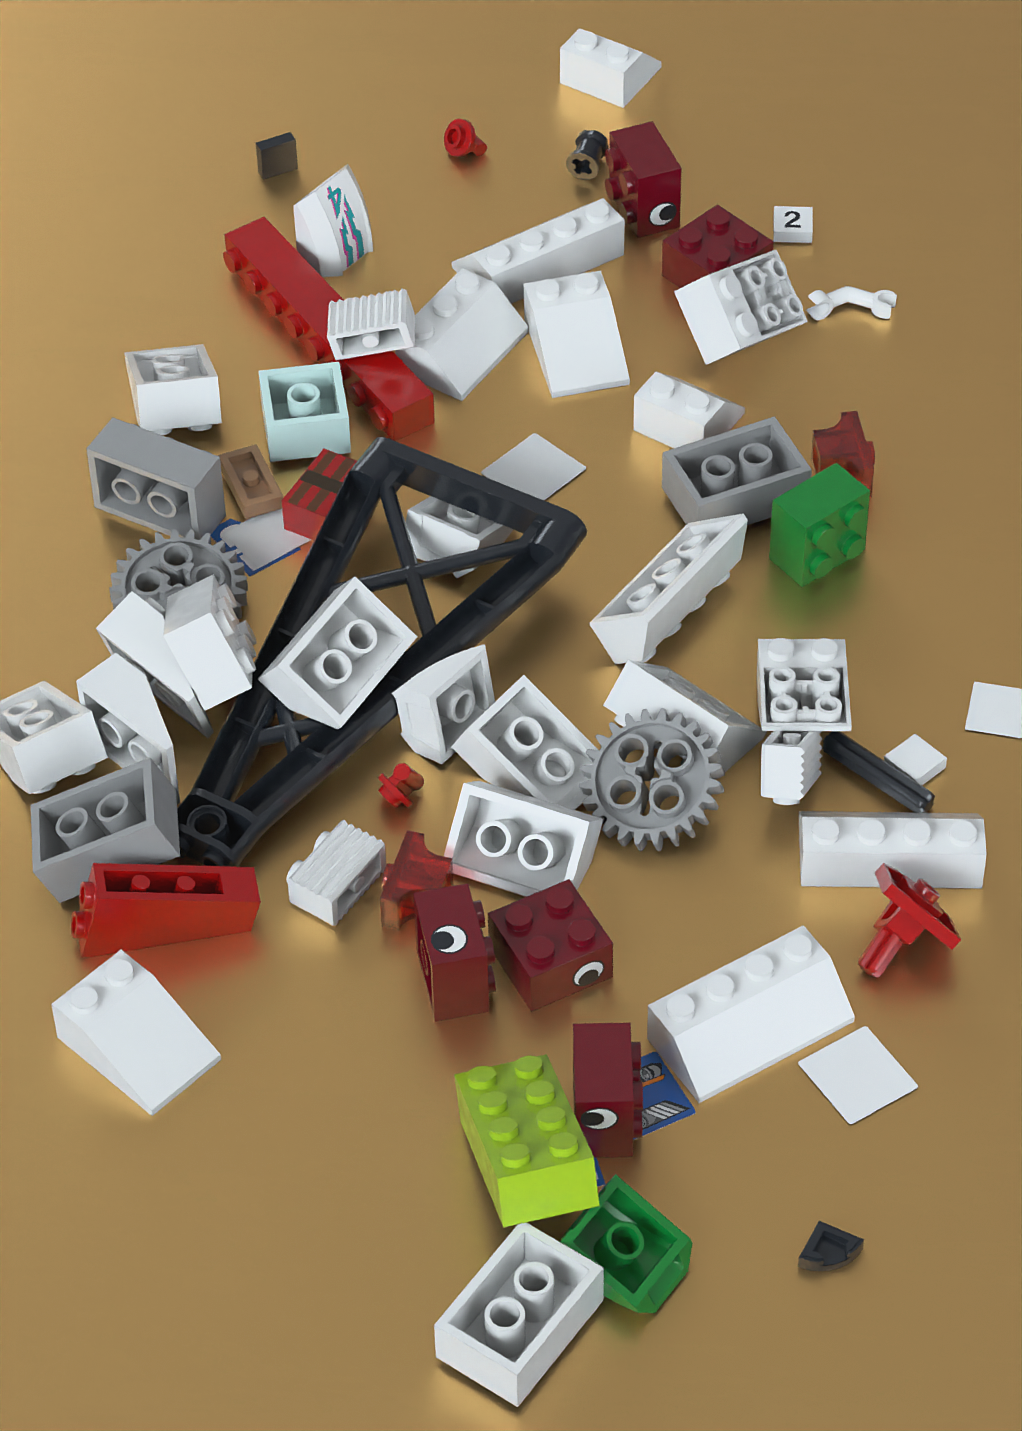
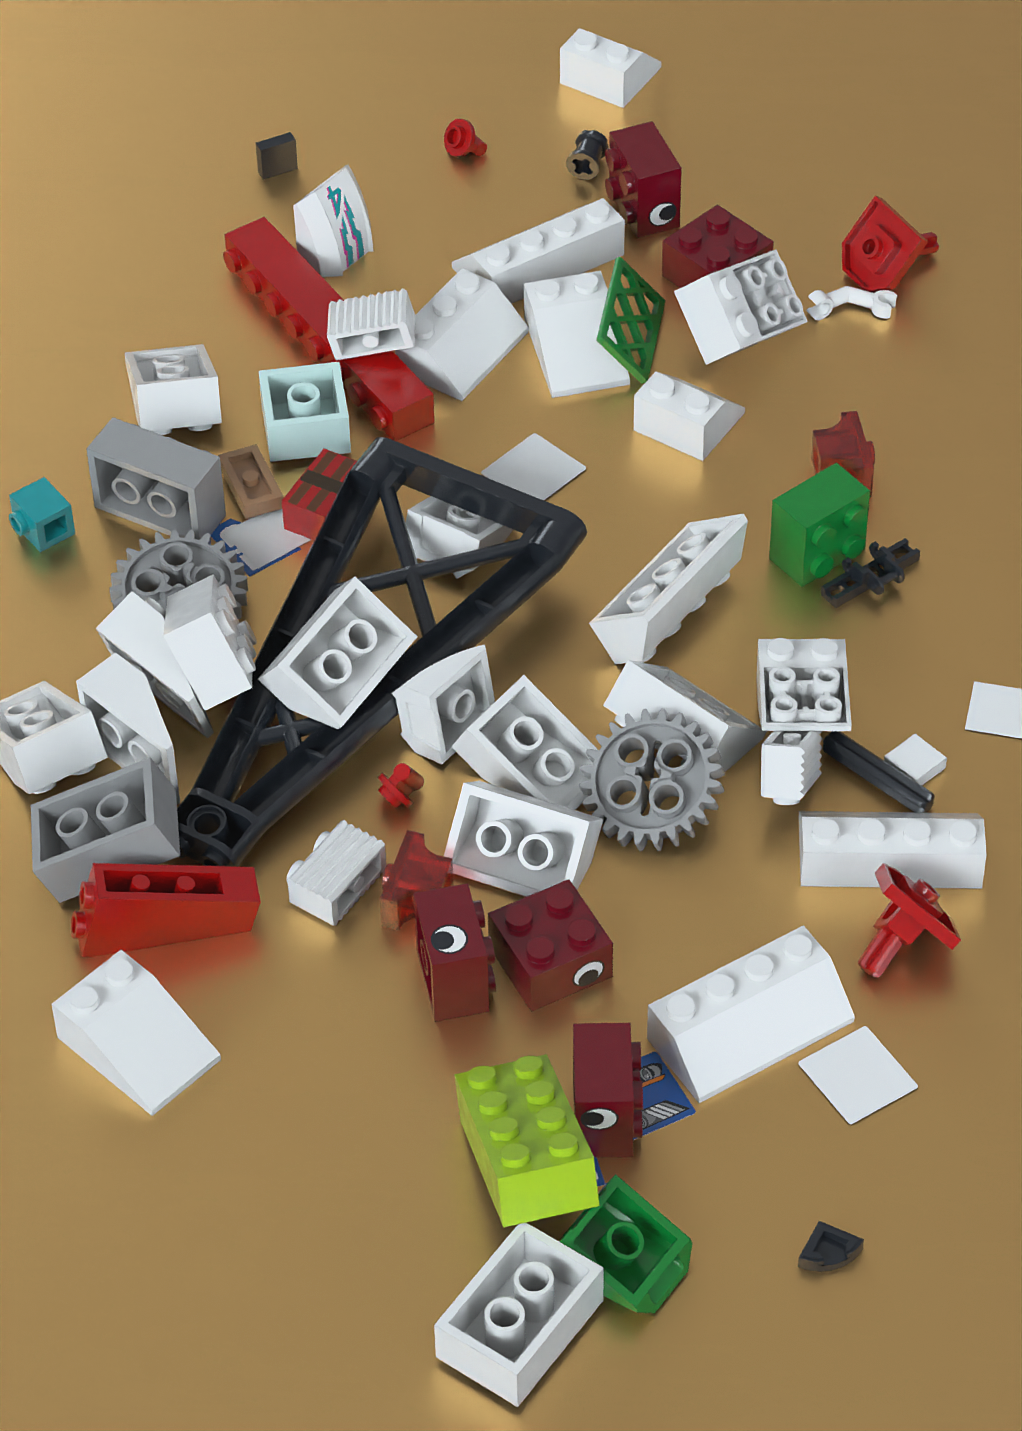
light grey brick [662,416,812,525] -> none
white tile [773,206,813,243] -> none
none -> teal brick [9,477,75,552]
none -> green window [596,257,666,384]
none -> black piece [821,538,920,608]
none -> red piece [842,195,939,293]

